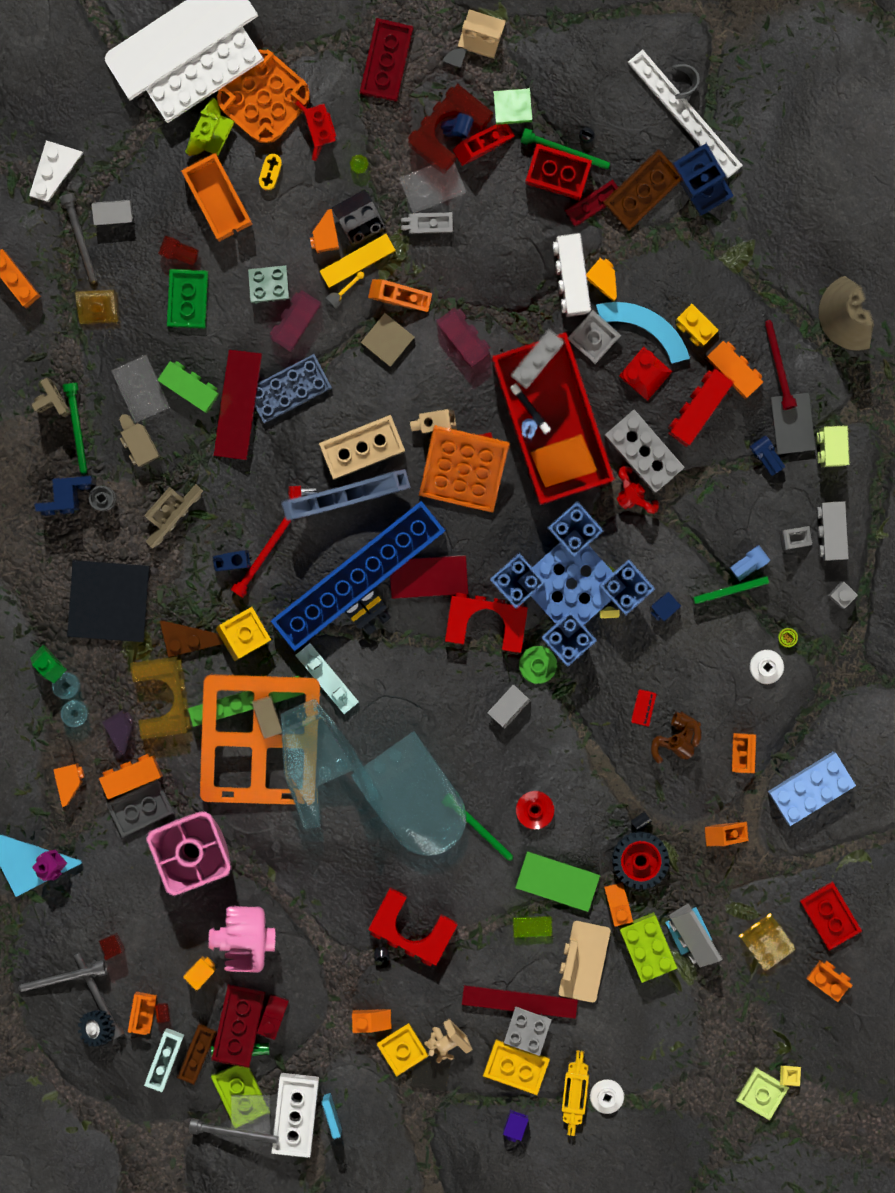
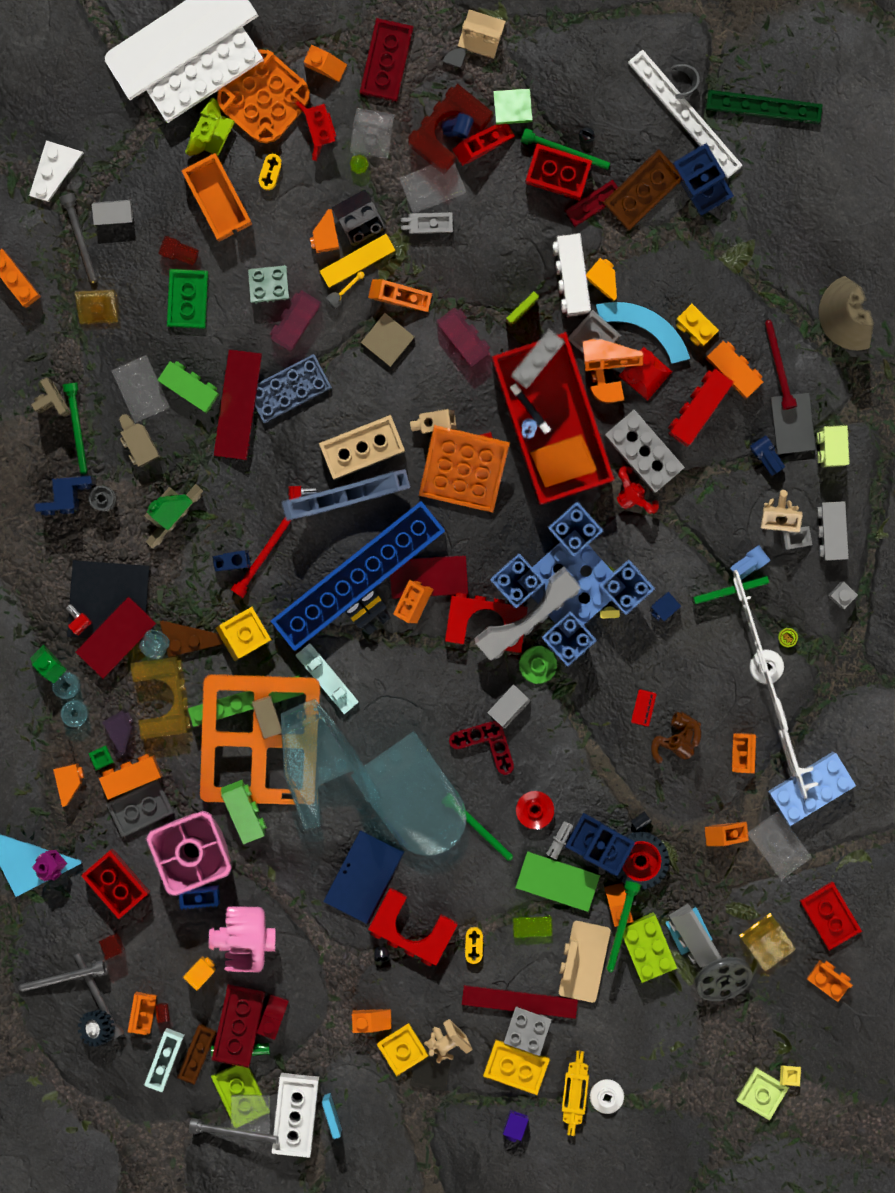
none -> red piece [66,605,92,636]
none -> dark red tile [75,597,157,679]
none -> red brick [81,848,150,919]
none -> green tile [88,745,114,771]
none -> clear light blue wheel [139,630,170,659]
none -> green slope [147,494,193,531]
none -> blue brick [179,885,220,909]
none -> bright green brick [221,779,267,844]
none -> orange slope [303,45,347,82]
none -> dark blue container [323,830,404,924]
none -> clear slope [350,108,395,159]
none -> orange hinge [393,580,433,623]
none -> dark red beam [449,721,514,775]
none -> yellow beam [465,927,483,964]
none -> light grey arch [474,566,581,661]
none -> lime tile [506,292,539,327]
none -> light grey axle [546,821,573,860]
none -> dark blue bracket [565,813,636,876]
none -> orange slope [583,339,643,371]
none -> orange brick [590,369,624,404]
none -> green piece [607,880,641,972]
none -> dark grey wedge [695,957,752,1001]
none -> dark green tile [706,90,823,124]
none -> white piece [733,570,818,799]
none -> clear tile [747,811,812,880]
none -> tan piece [761,490,803,532]

